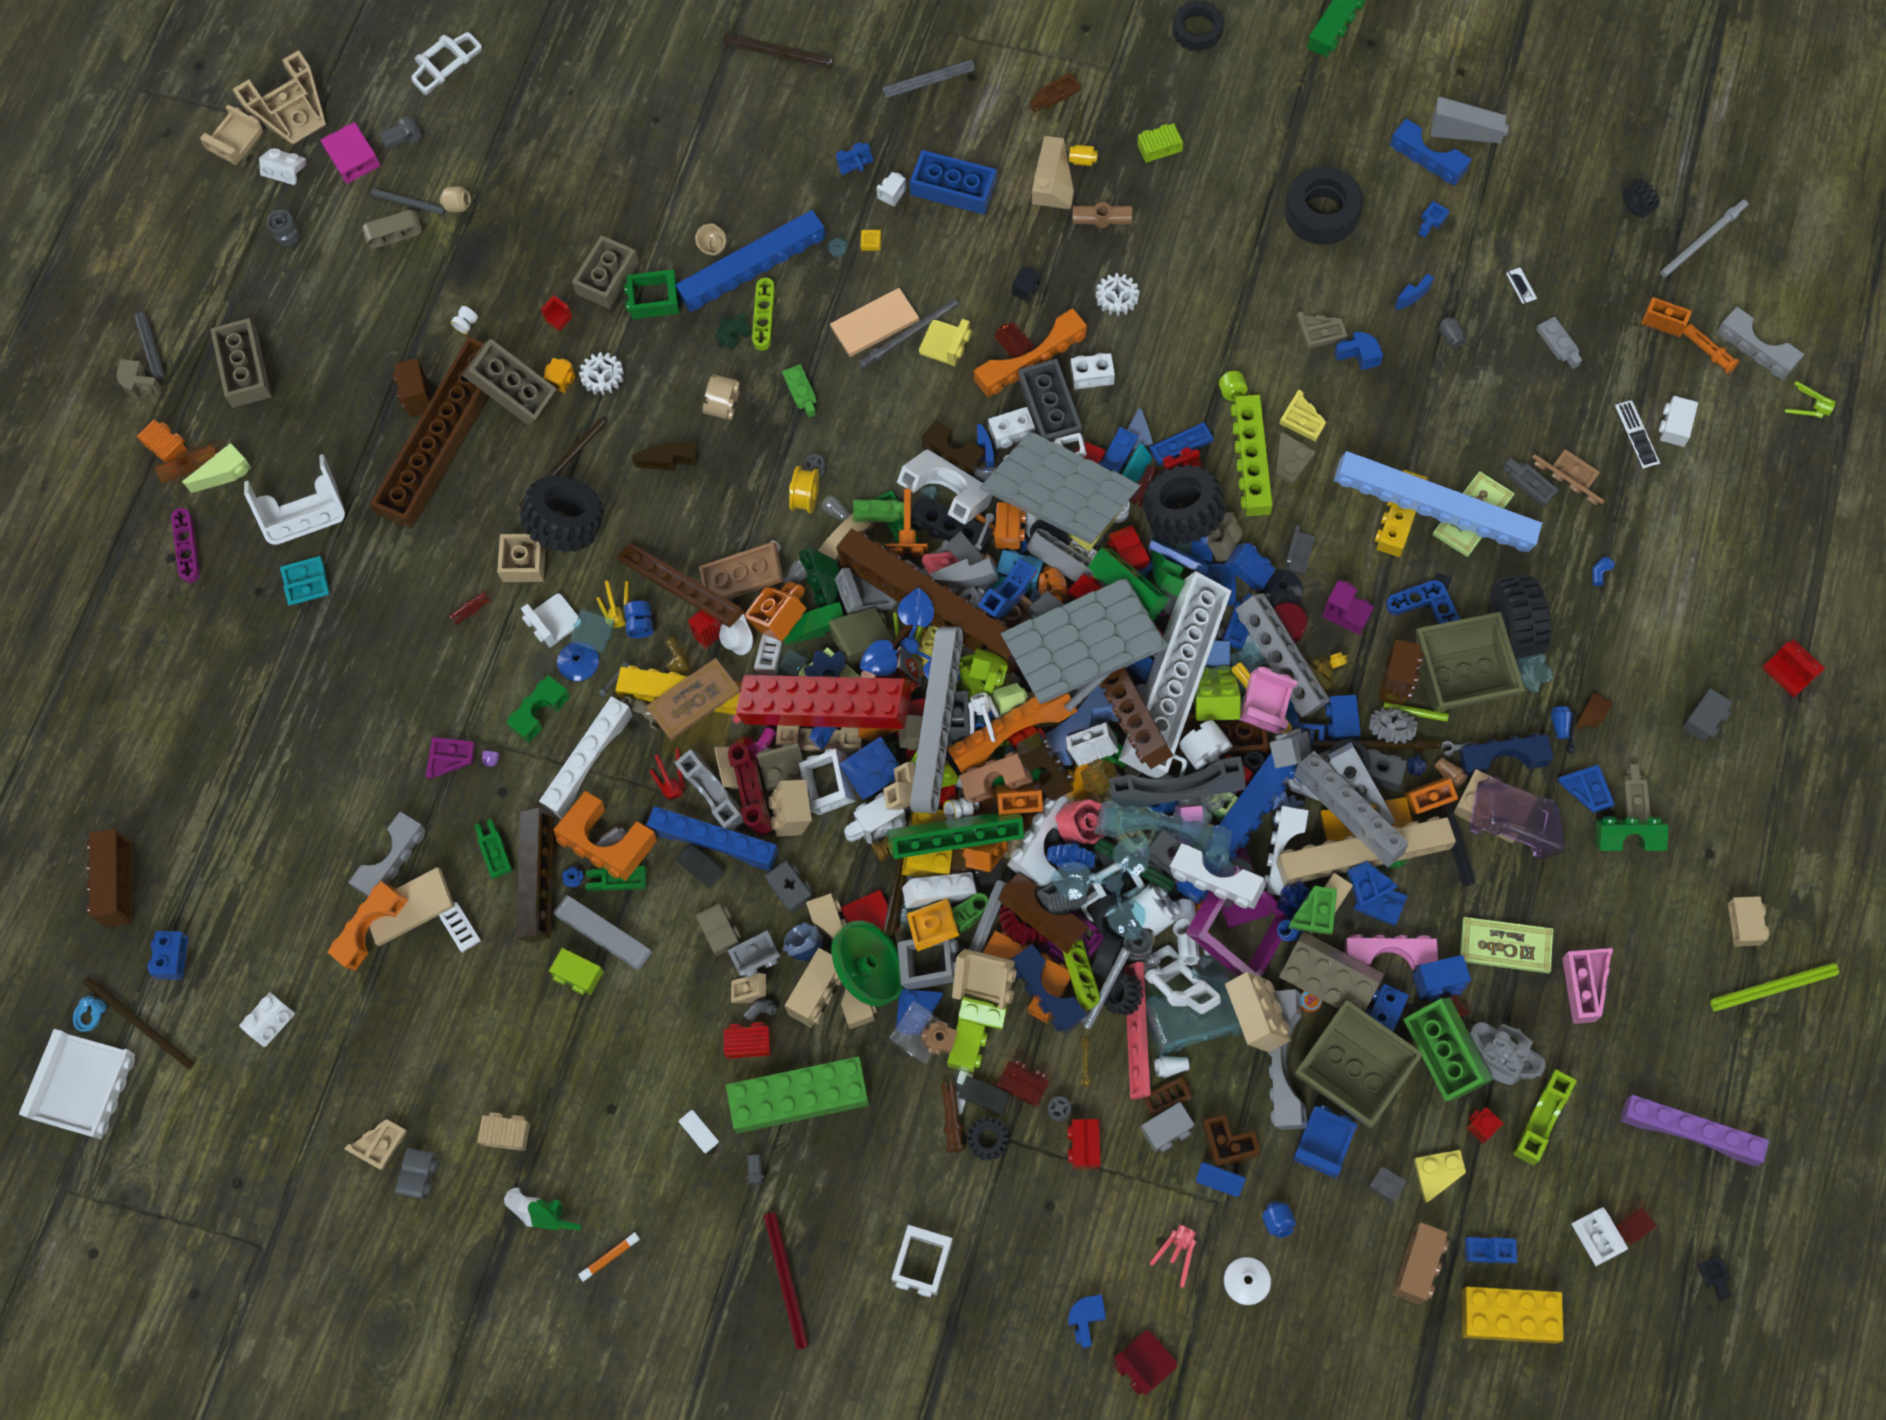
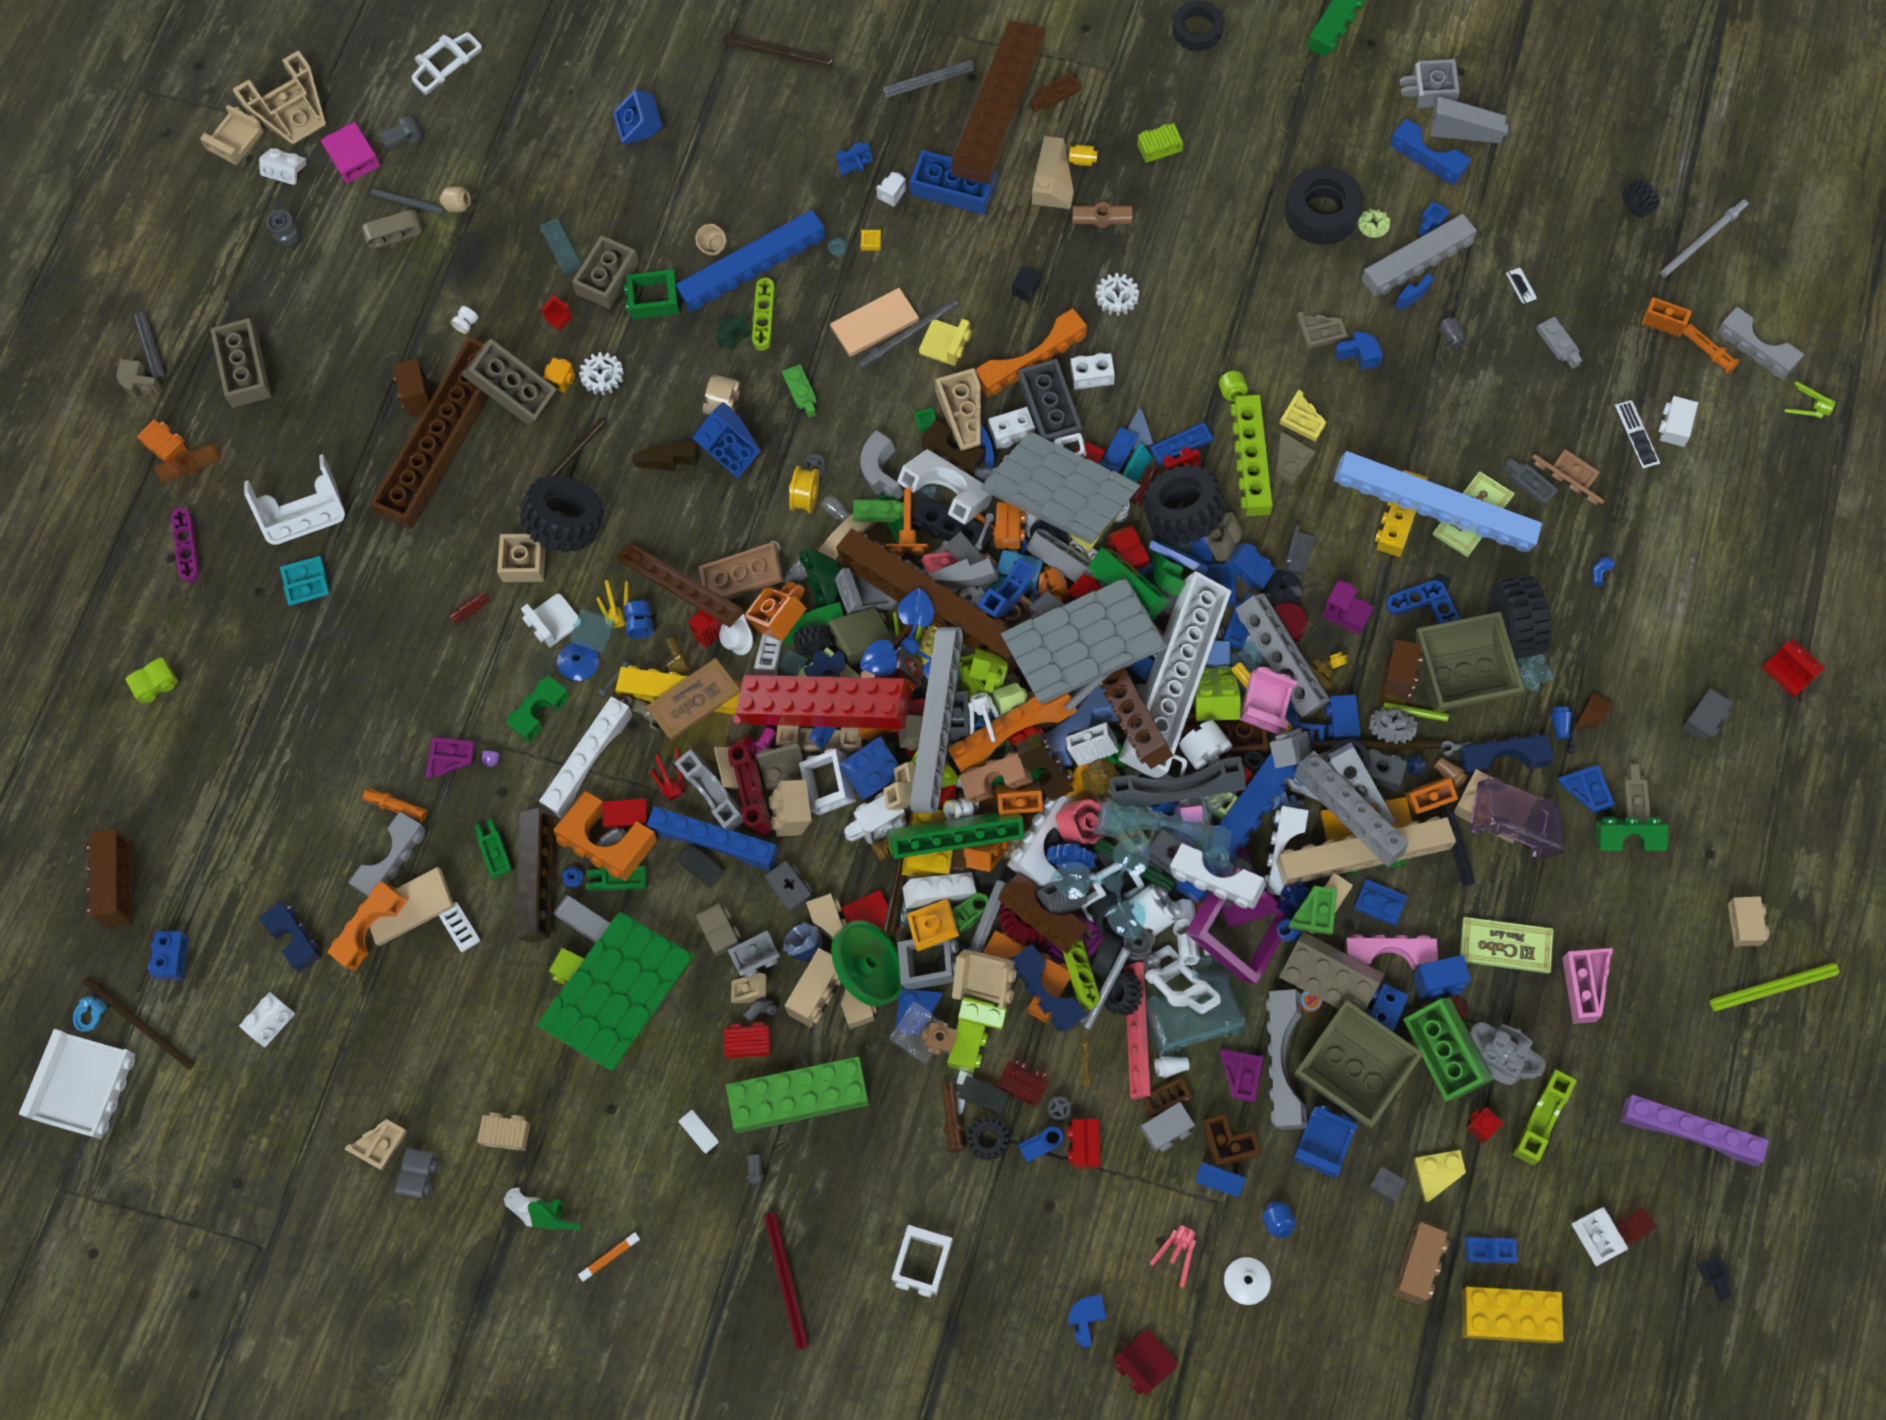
yellowish green slope [182,443,251,493] -> none
clear red slope [994,322,1036,359] -> none
tan brick [1225,972,1292,1052] -> none
blue wing [1348,861,1397,907] -> none
none -> lime brick [125,657,178,704]
none -> dark blue arch [259,902,321,973]
none -> orange pin [362,787,427,823]
none -> green piece [536,912,696,1072]
none -> clear light blue tile [540,218,581,274]
none -> red panel [603,799,649,828]
none -> blue slope [613,89,662,144]
none -> blue slope [692,402,761,478]
none -> black tyre [793,624,833,656]
none -> light grey arch [860,430,904,500]
none -> green tile [914,407,937,433]
none -> tan wedge [935,368,980,451]
none -> reddish brown brick [952,20,1046,185]
none -> blue piece [1018,1127,1063,1163]
none -> magenta wing [1220,1049,1264,1103]
none -> yellowish green gear [1358,208,1390,238]
none -> light grey brick [1361,214,1477,297]
none -> light grey hinge [1400,59,1460,108]

